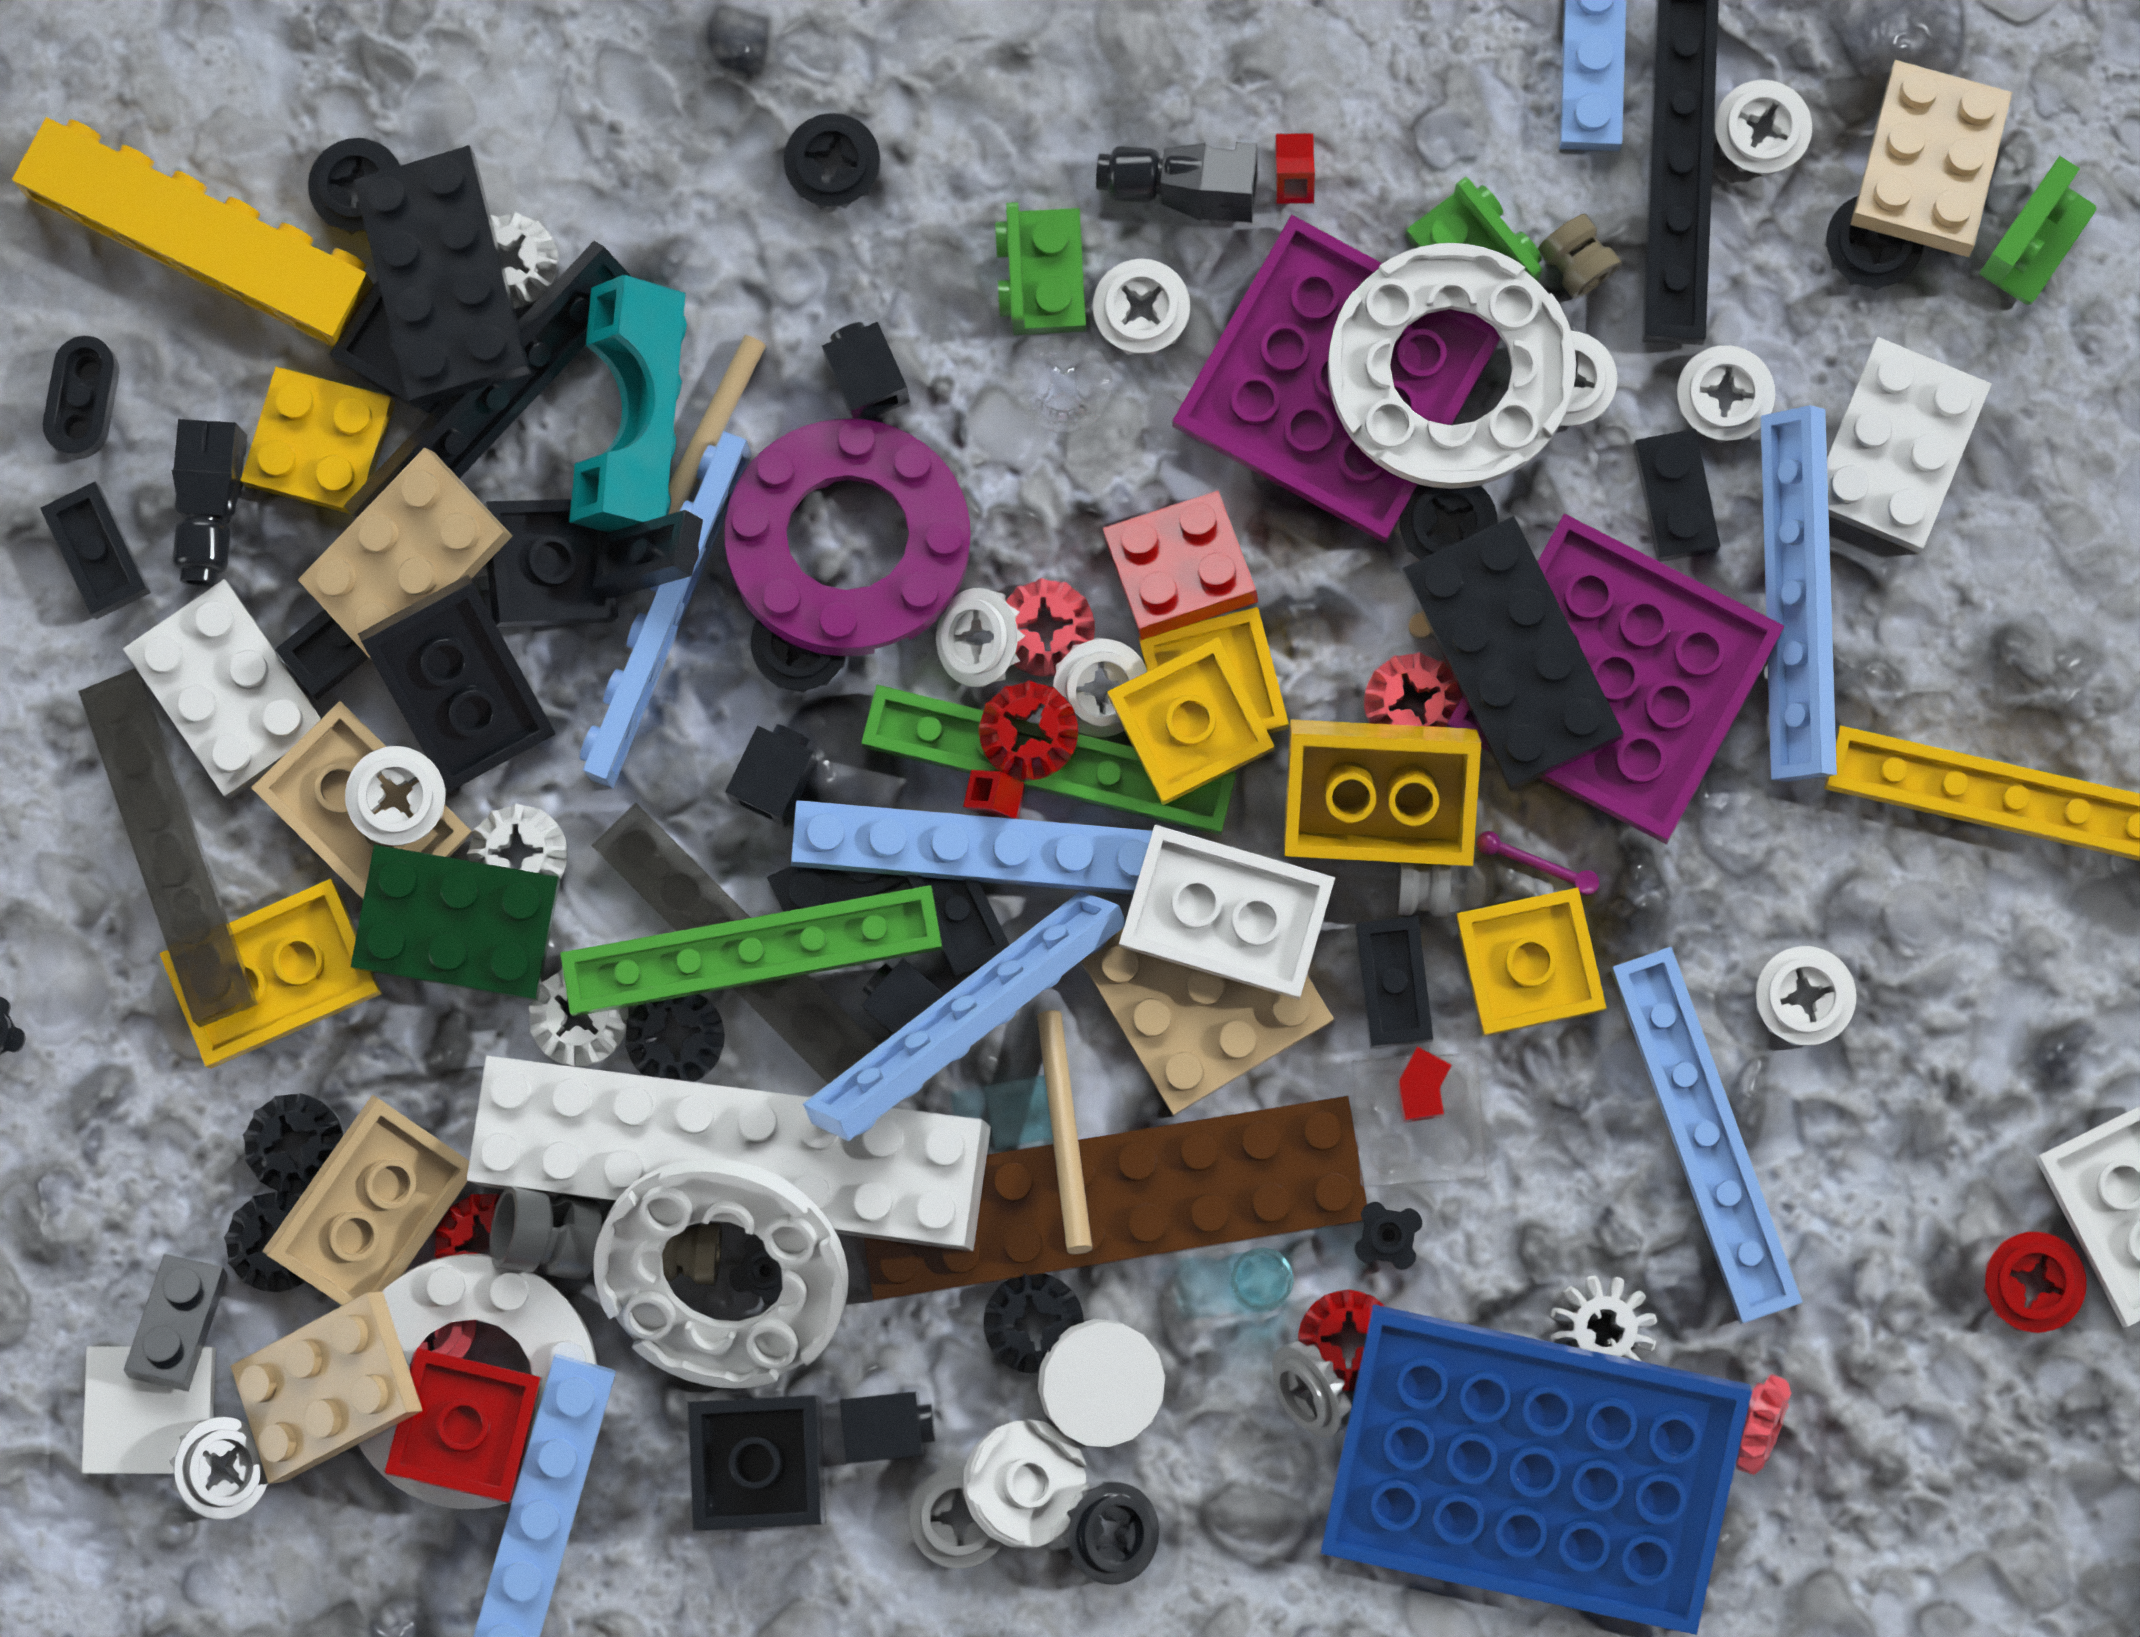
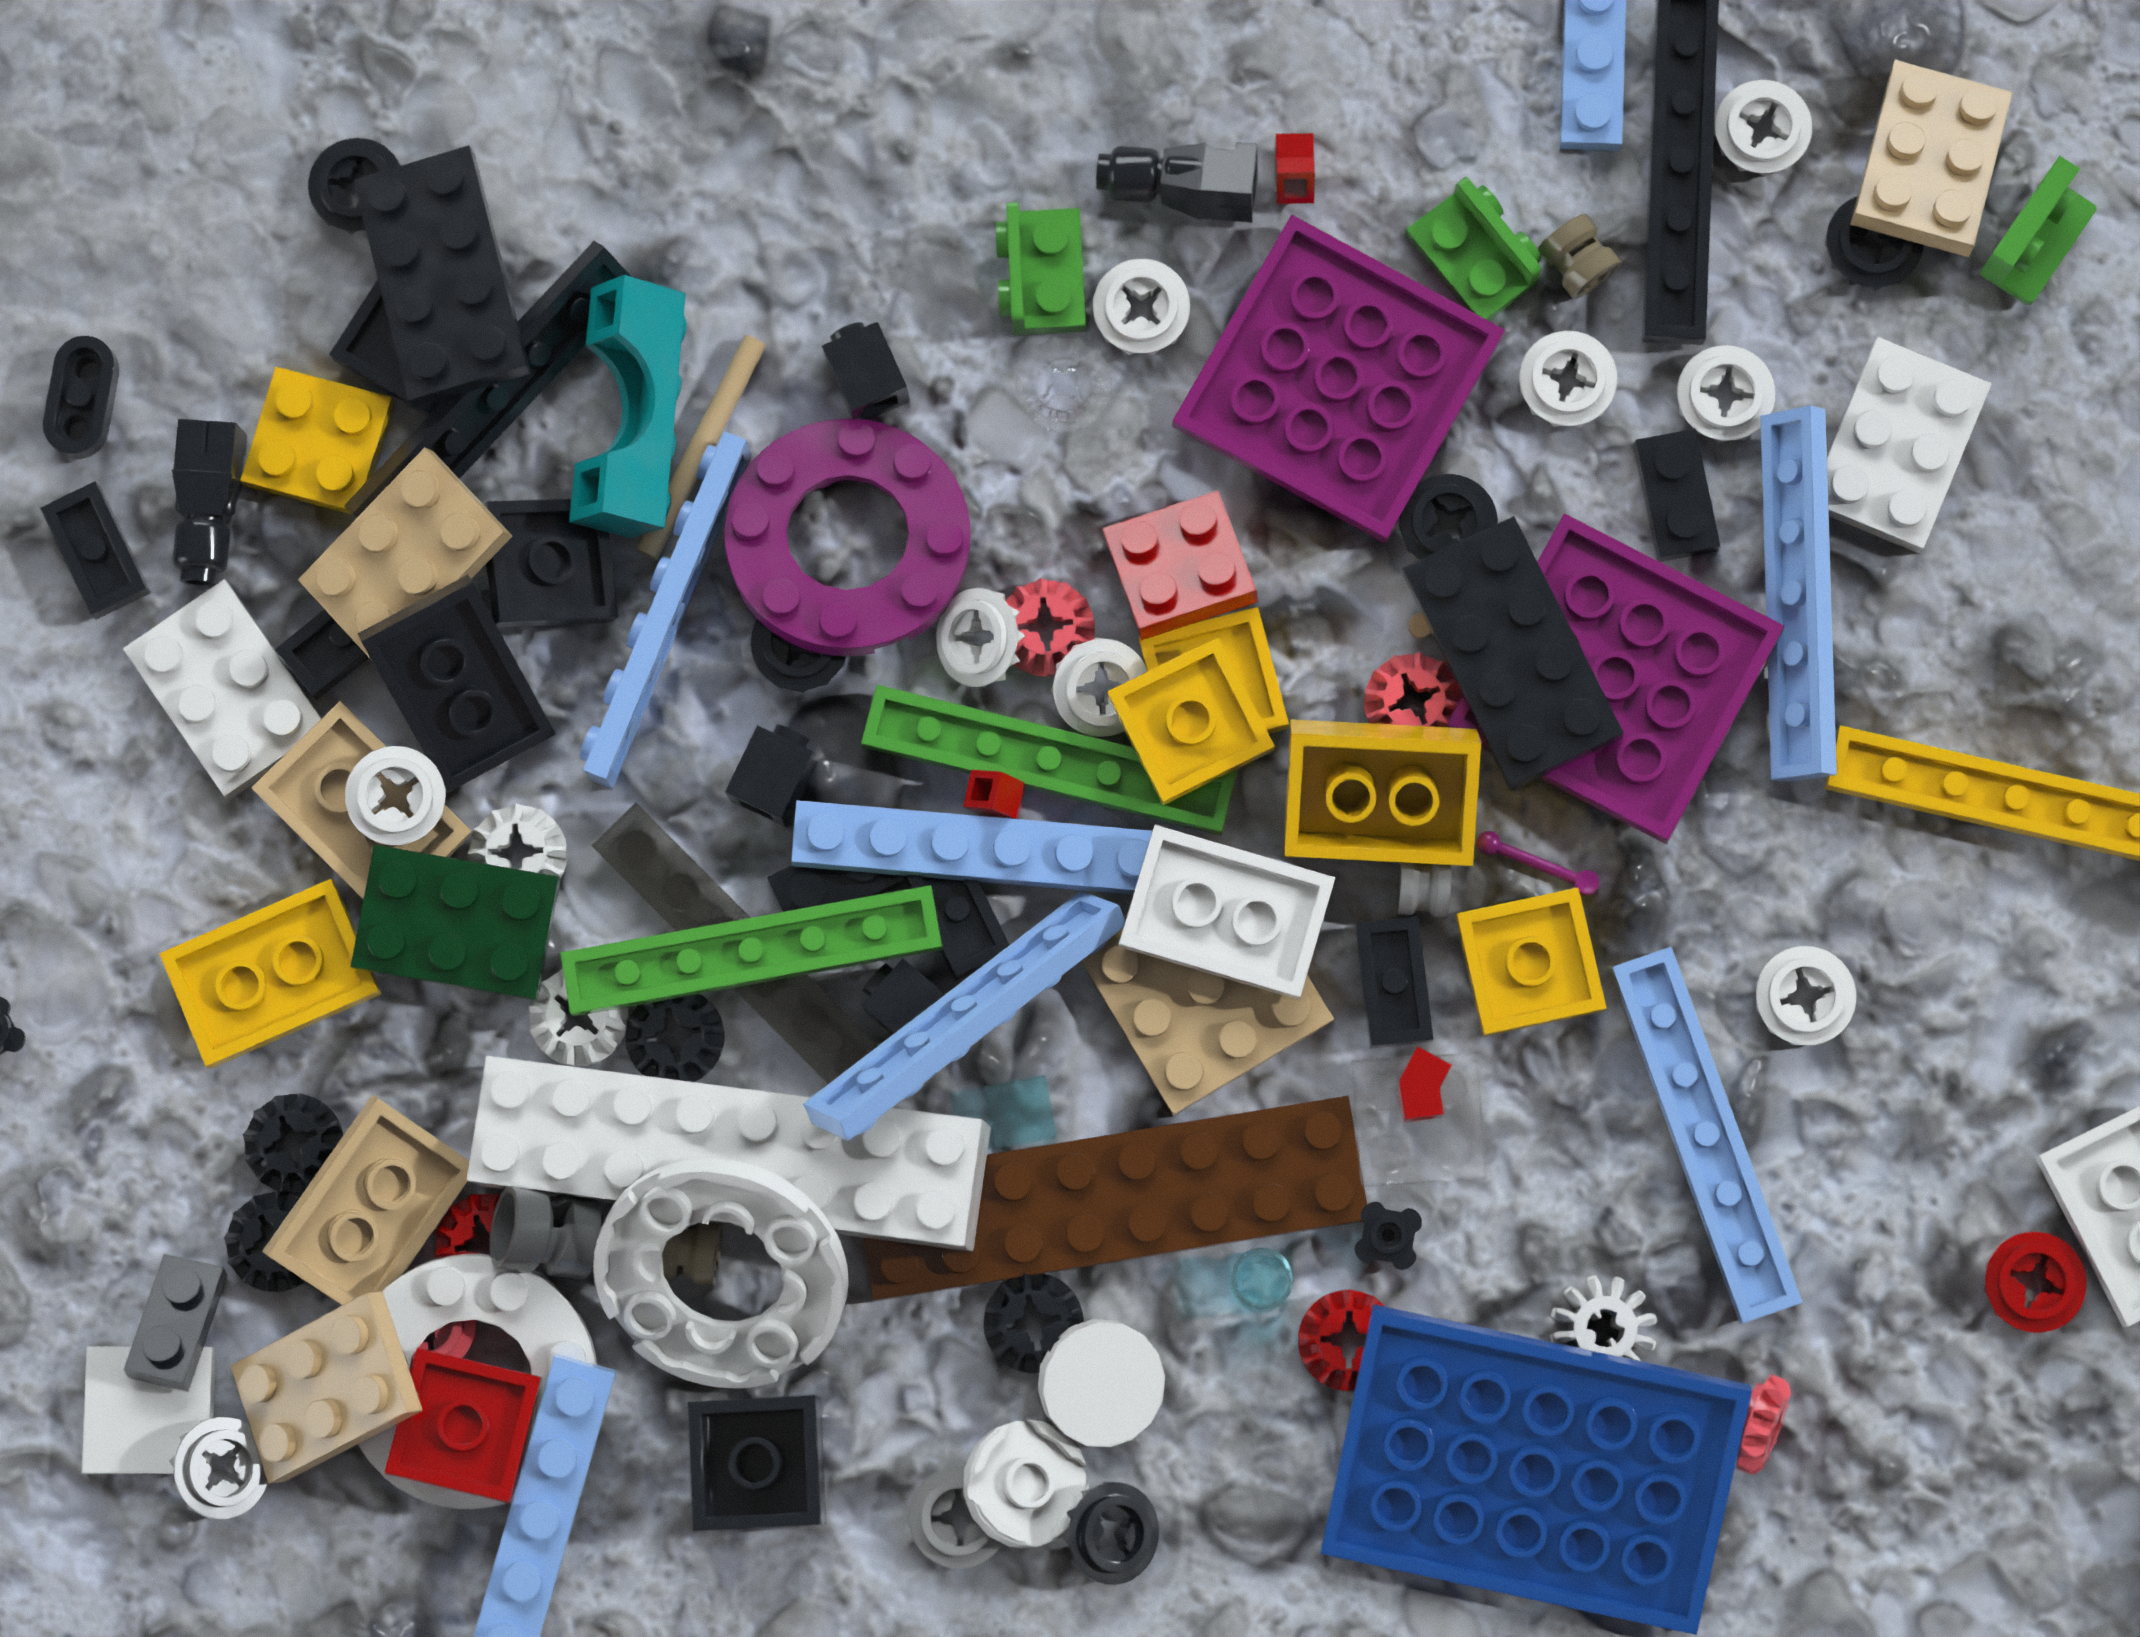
yellow brick [11,117,374,347] -> none
clear smoke plate [78,668,258,1028] -> none
white gear [491,212,558,308] -> none
black plate [592,510,703,599] -> none
black plate [729,1234,783,1307] -> none
black gear [784,113,880,209] -> none
black brick [840,1391,935,1464] -> none
red gear [979,680,1078,781] -> none
tan bar [1037,1010,1092,1254] -> none
light grey gear [1272,1340,1351,1438] -> none
white plate [1328,243,1576,489] -> none

